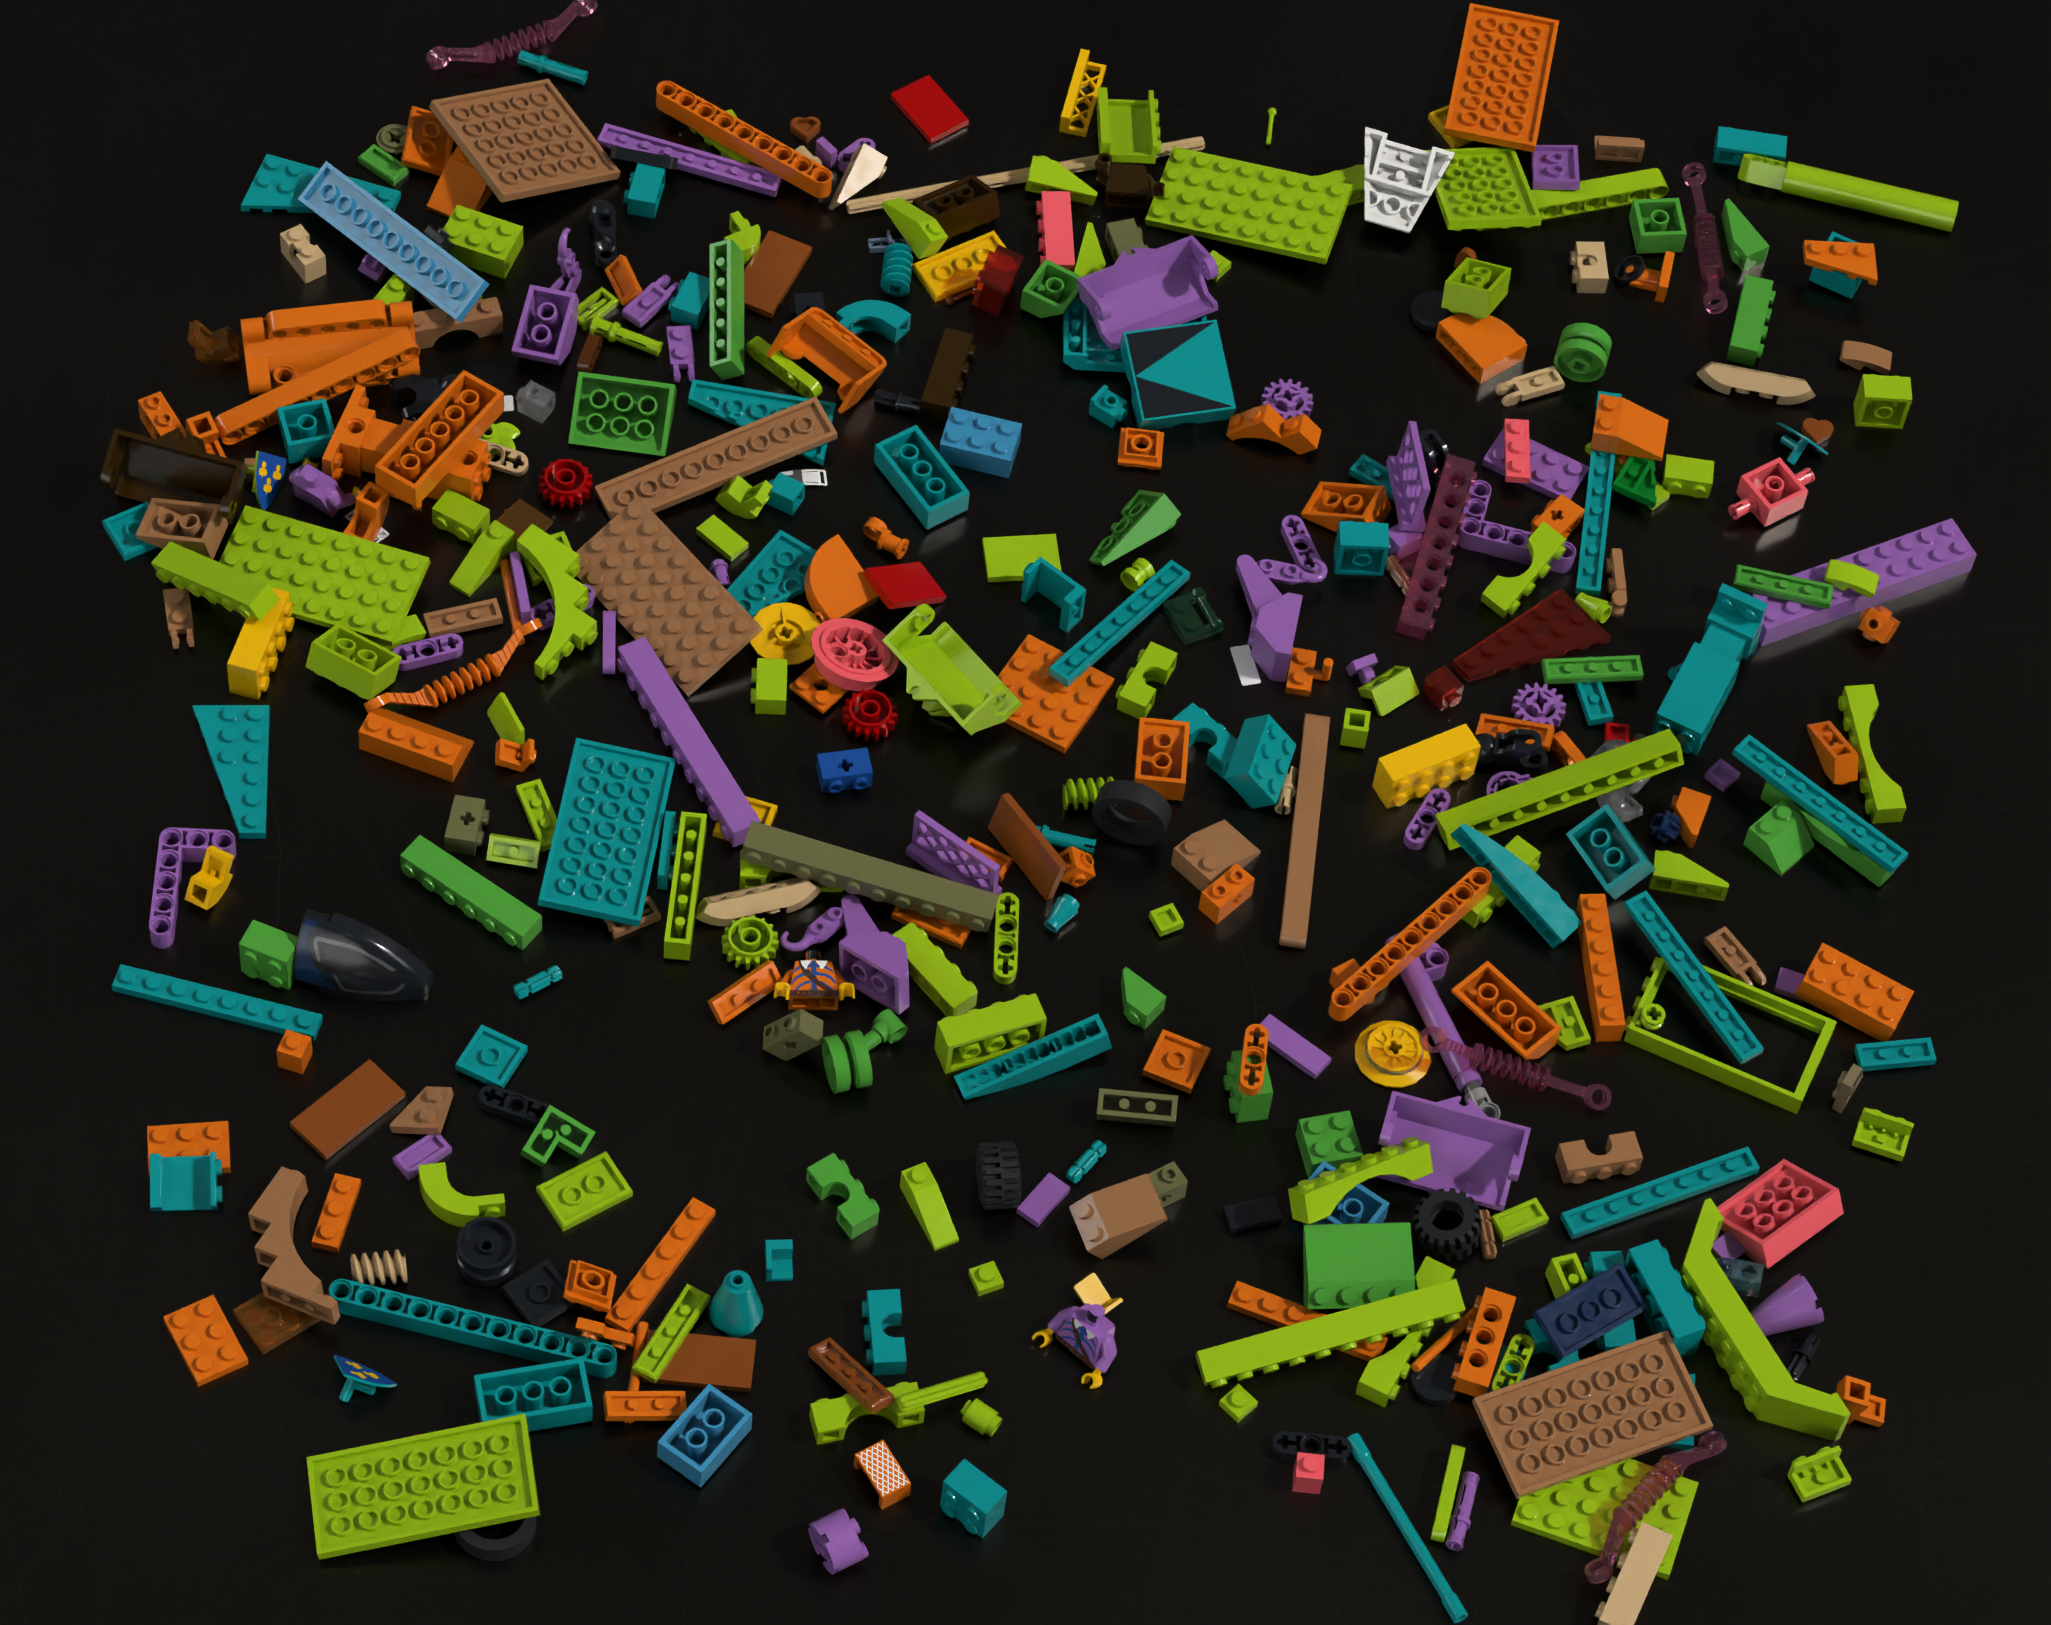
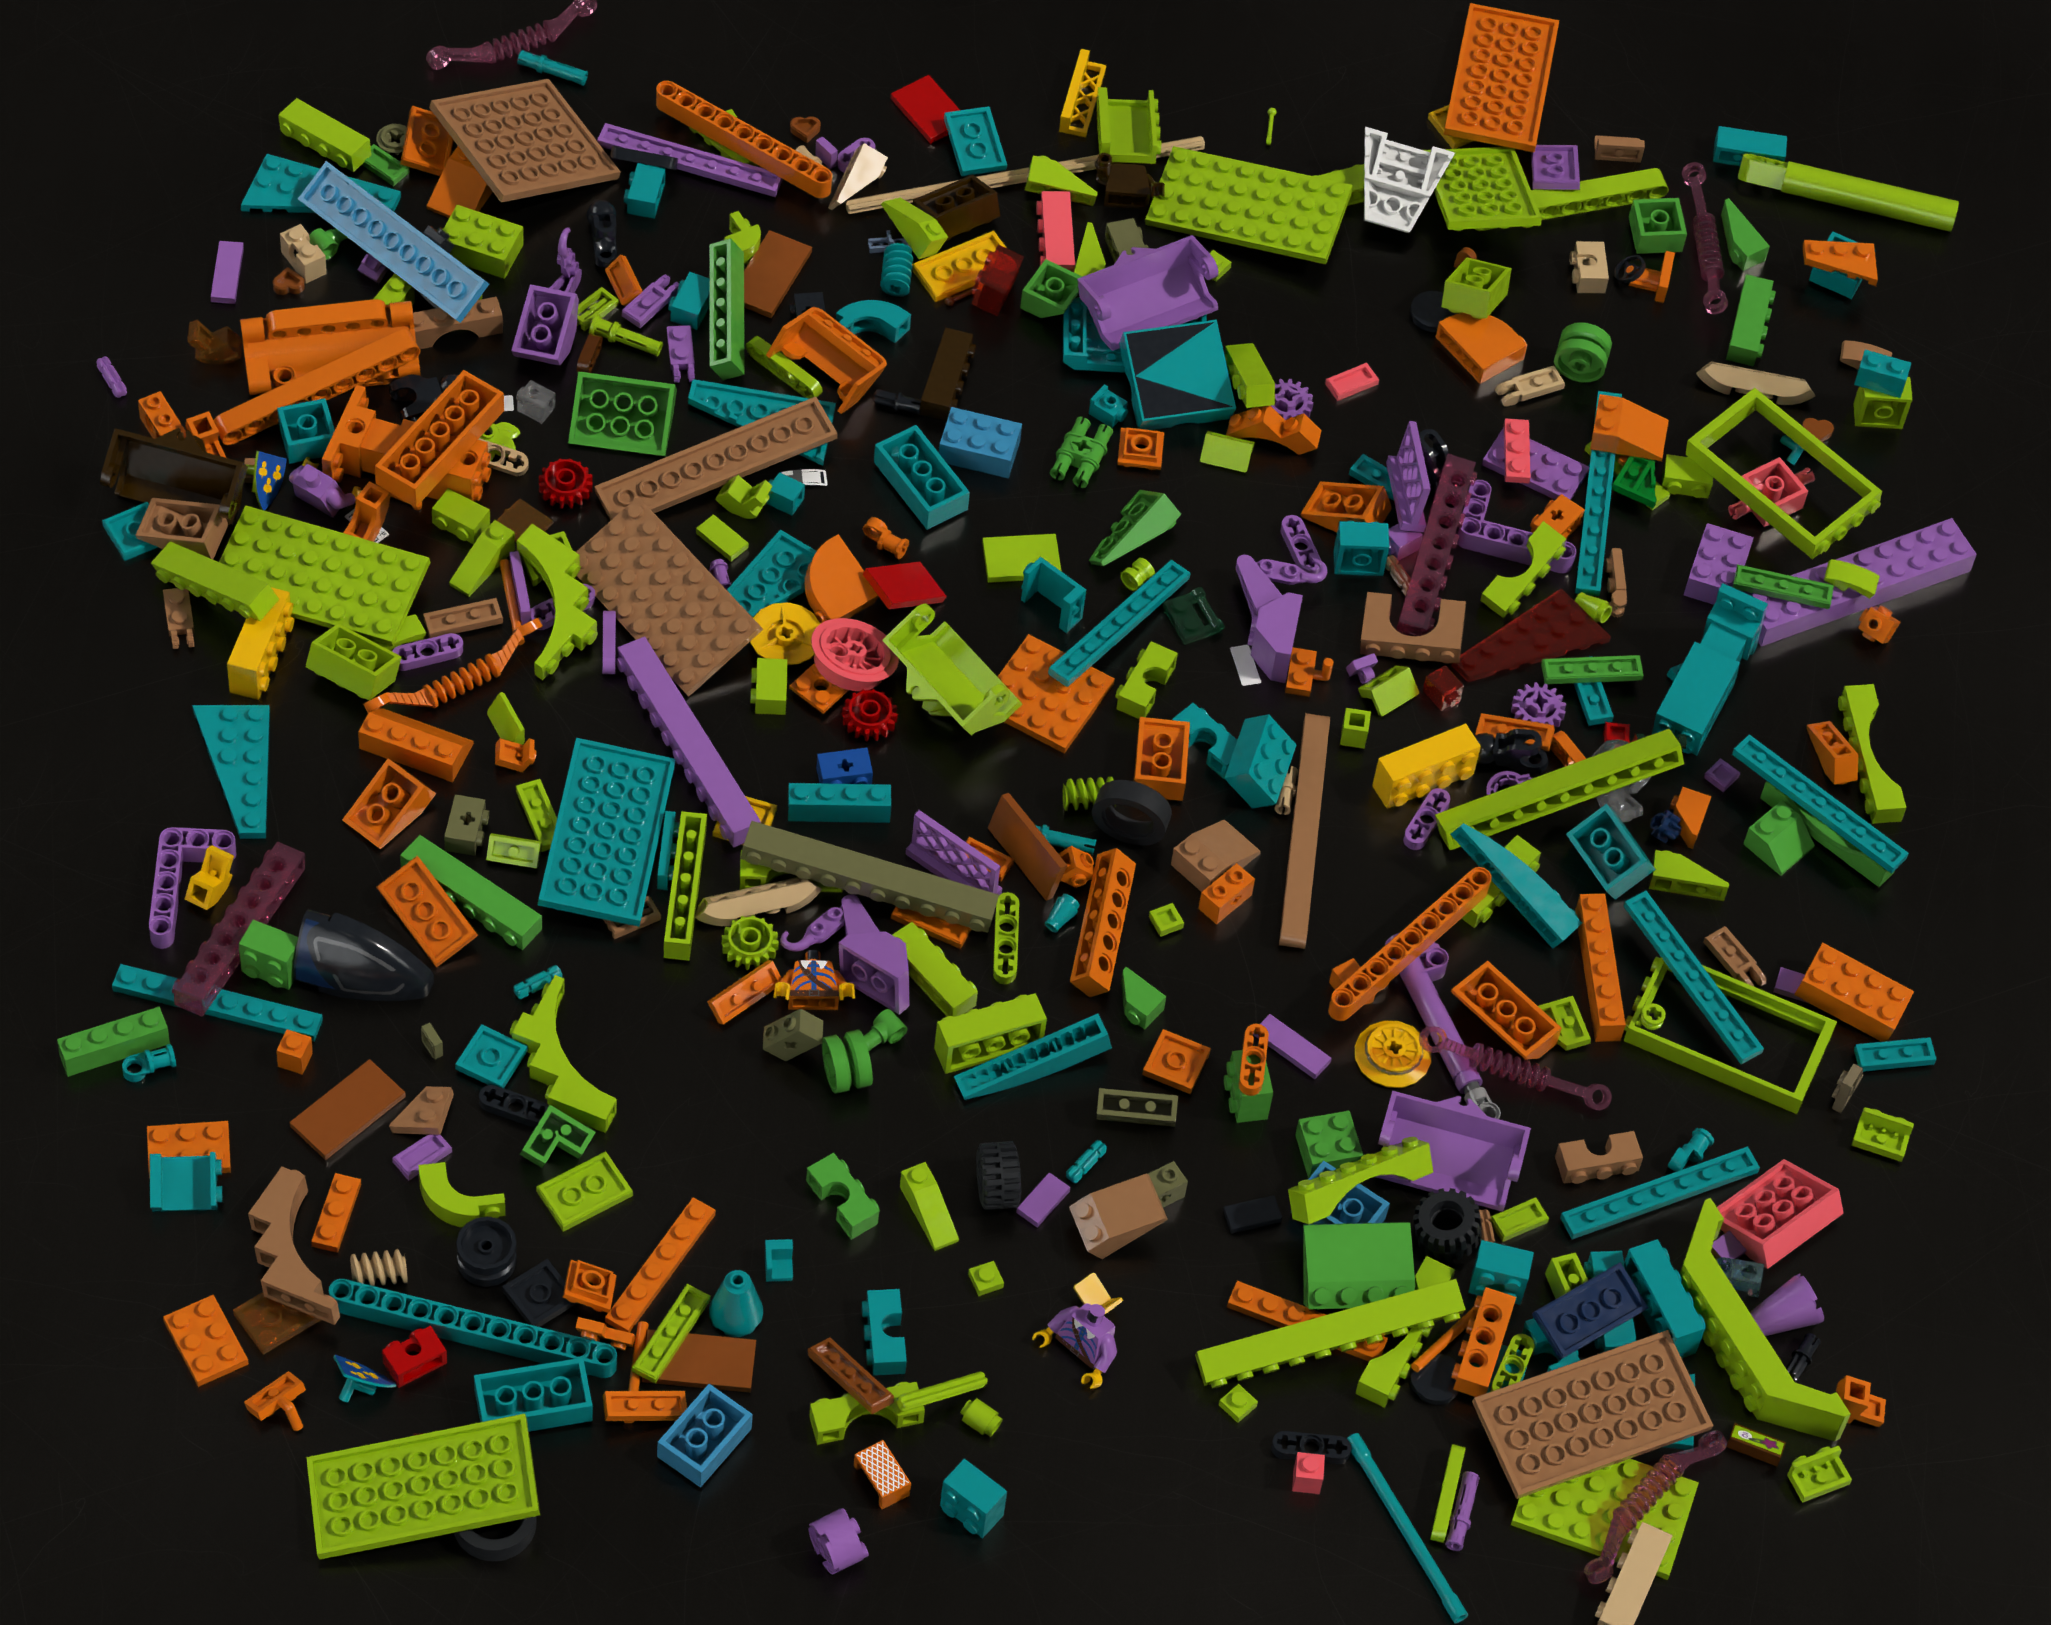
none -> bright green brick [57,1007,170,1077]
none -> medium lavender axle [96,356,127,398]
none -> teal connector [122,1044,176,1082]
none -> clear pink brick [172,842,305,1017]
none -> medium lavender tile [211,241,244,304]
none -> orange plate [244,1371,306,1431]
none -> dark orange tile [273,267,305,295]
none -> lime brick [278,98,372,172]
none -> bright green pin [309,228,348,260]
none -> orange slope [342,758,436,849]
none -> orange tile [376,855,478,967]
none -> red brick [382,1325,447,1388]
none -> olive tile [421,1023,443,1059]
none -> lime arch [509,975,617,1133]
none -> teal brick [788,783,891,823]
none -> teal plate [943,106,1007,176]
none -> bright green pin [1050,417,1113,488]
none -> orange brick [1070,848,1136,997]
none -> lime panel [1200,431,1255,472]
none -> lime brick [1225,343,1275,408]
none -> coral tile [1325,363,1379,401]
none -> medium nougat arch [1360,592,1466,664]
none -> teal brick [1468,1240,1534,1305]
none -> teal connector [1667,1128,1714,1172]
none -> medium lavender brick [1684,523,1754,605]
none -> lime door [1685,388,1882,559]
none -> slope [1726,1423,1786,1466]
none -> teal brick [1854,349,1911,398]

